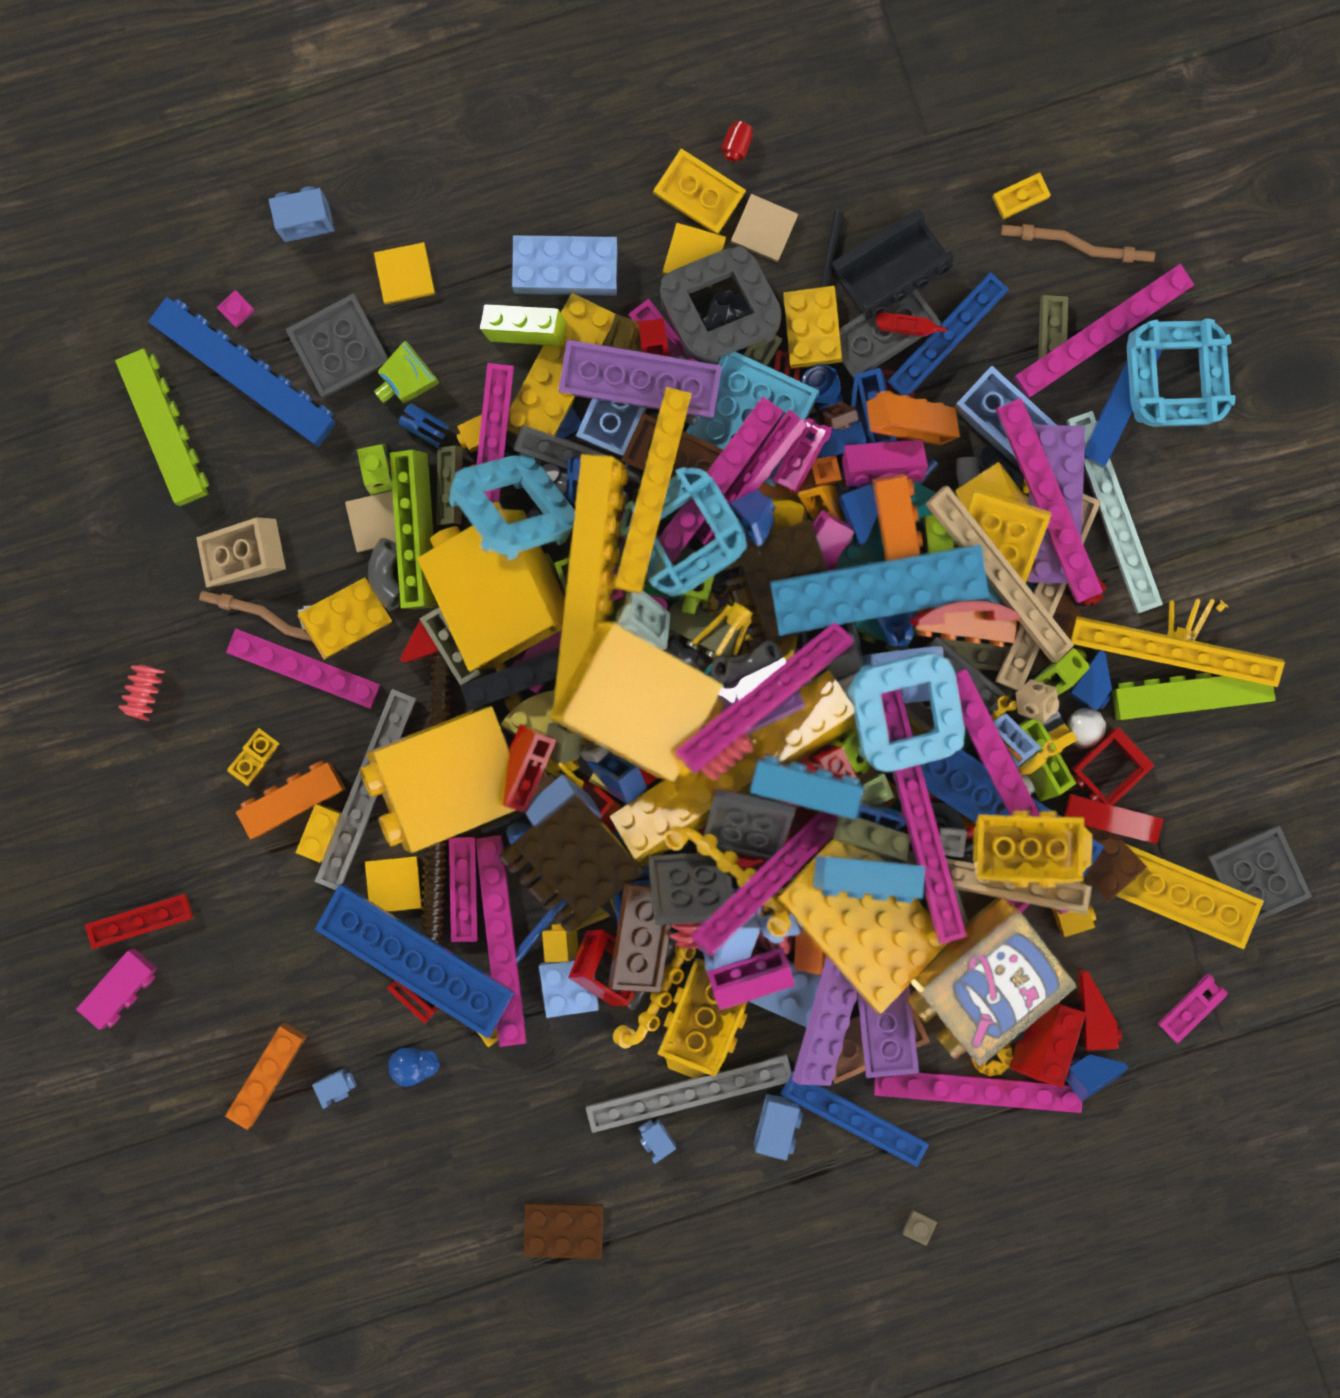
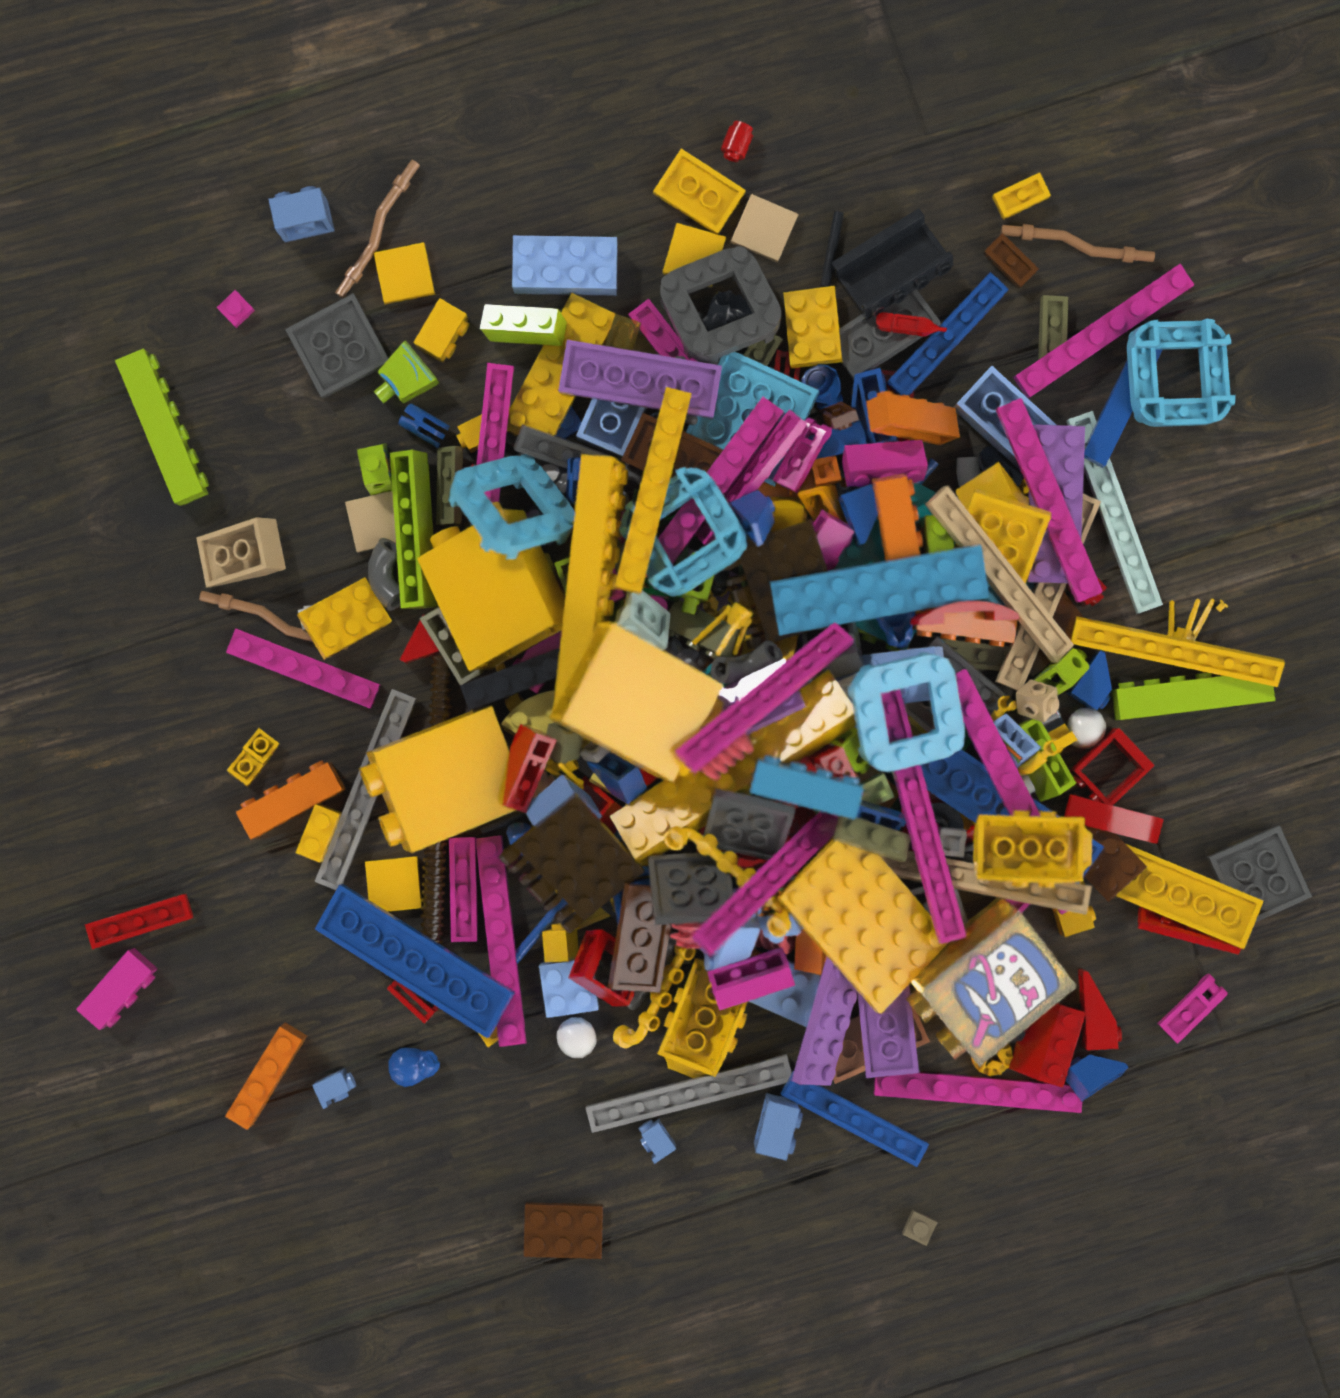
coral piece [118,664,165,721] -> none
blue brick [148,297,337,448] -> none
red brick [638,318,669,357] -> none
dark azure brick [813,856,925,903] -> none
none -> medium nougat bar [335,160,420,299]
none -> yellow brick [413,298,469,363]
none -> white hair [557,1017,597,1058]
none -> reddish brown plate [983,233,1039,289]
none -> red plate [1138,906,1241,955]

